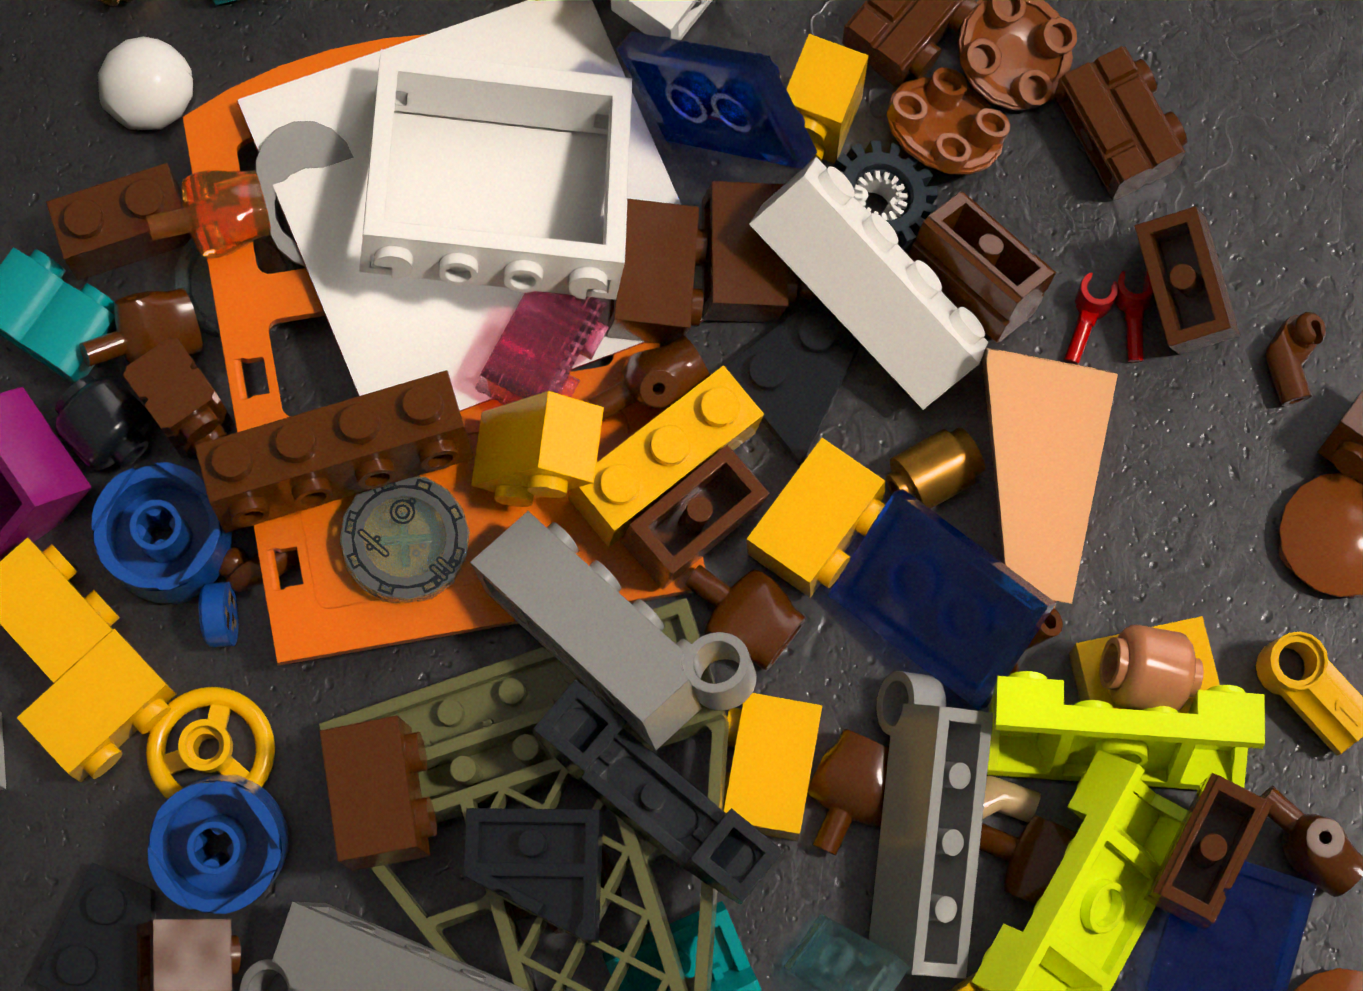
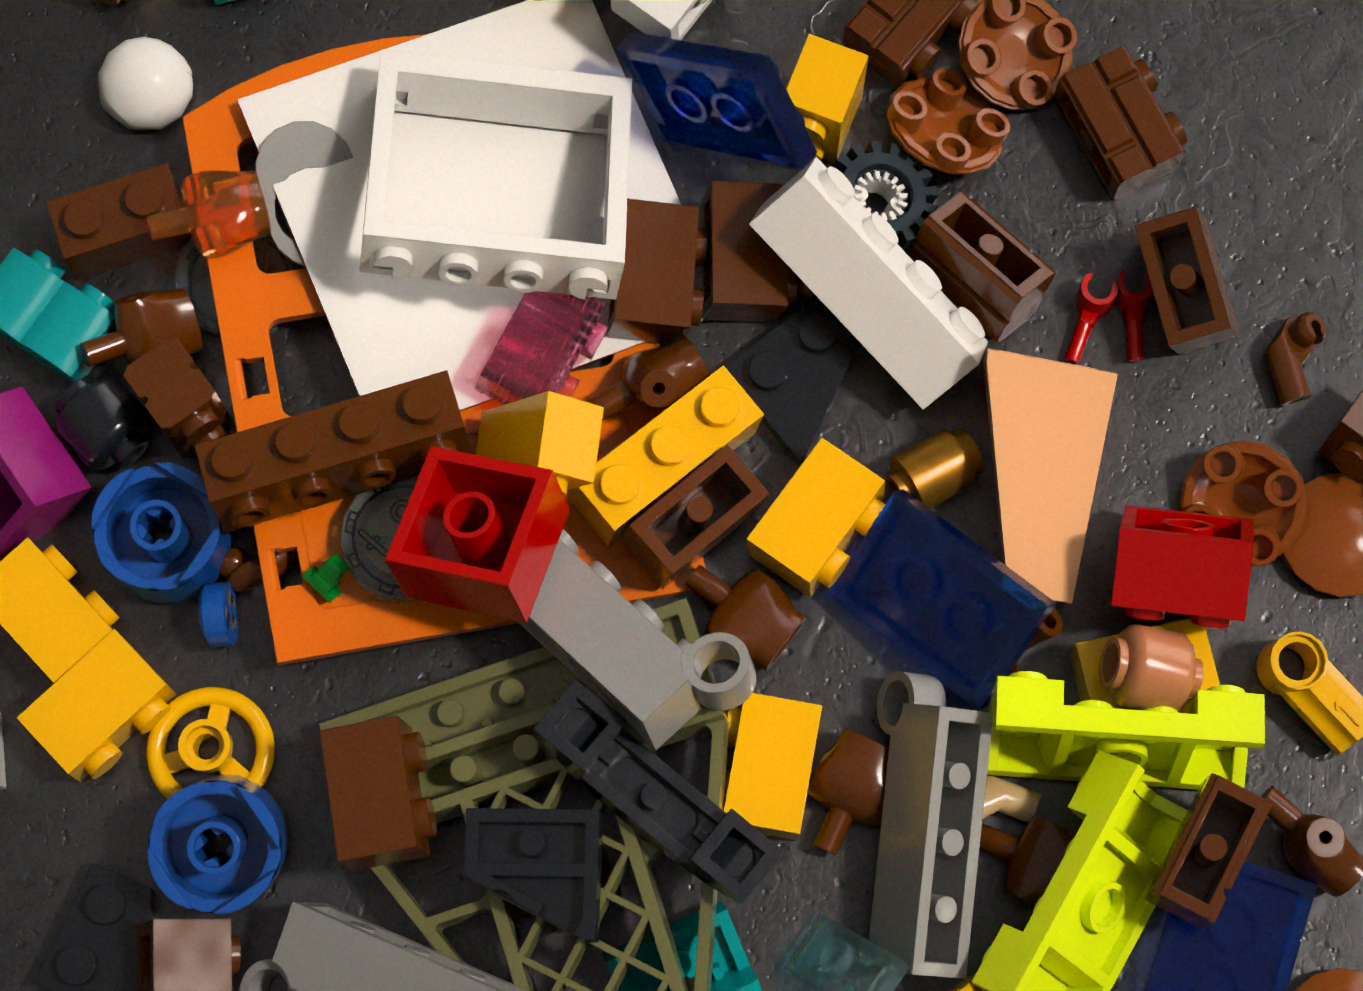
none -> green piece [302,554,350,603]
none -> red brick [385,446,570,623]
none -> red brick [1111,505,1254,628]
none -> dark orange dish [1179,440,1309,566]

